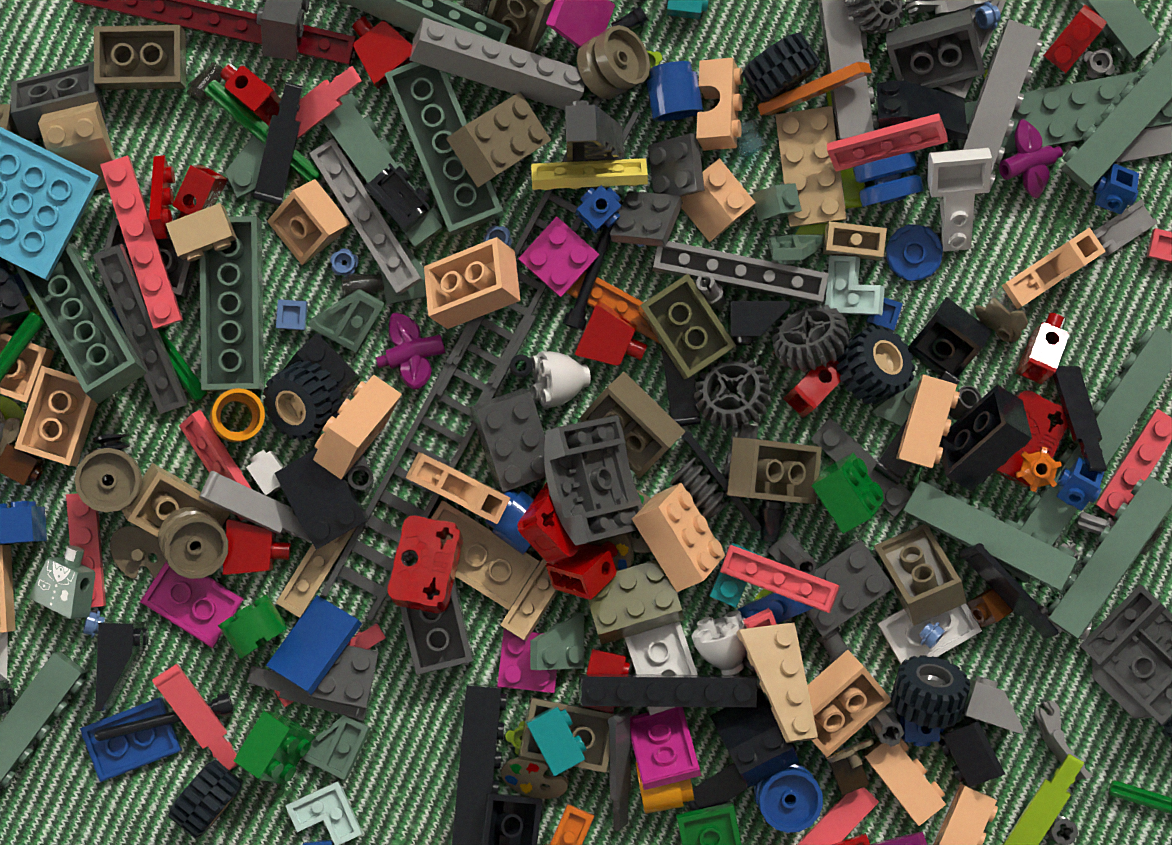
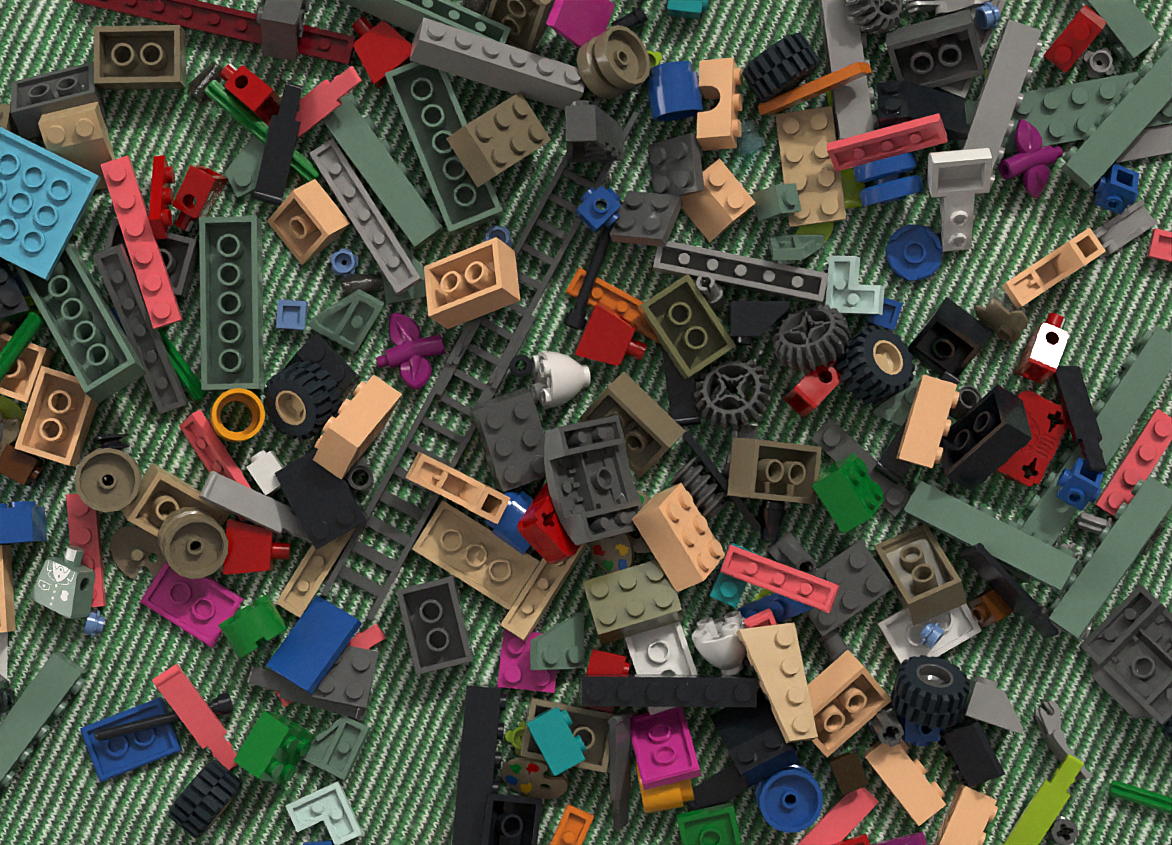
black slope [95,621,149,711] -> none
tan brick [166,203,237,262] -> none
black hinge [365,163,431,233] -> none
red axle [387,516,463,613] -> none
dark pink plate [518,216,599,298] -> none
light yellow plate [531,158,648,190] -> none
red torso [545,541,618,600] -> none
tan brick [823,221,887,261] -> none
dark tan piece [827,738,874,768] -> none
orange rock [1016,447,1062,492] -> none

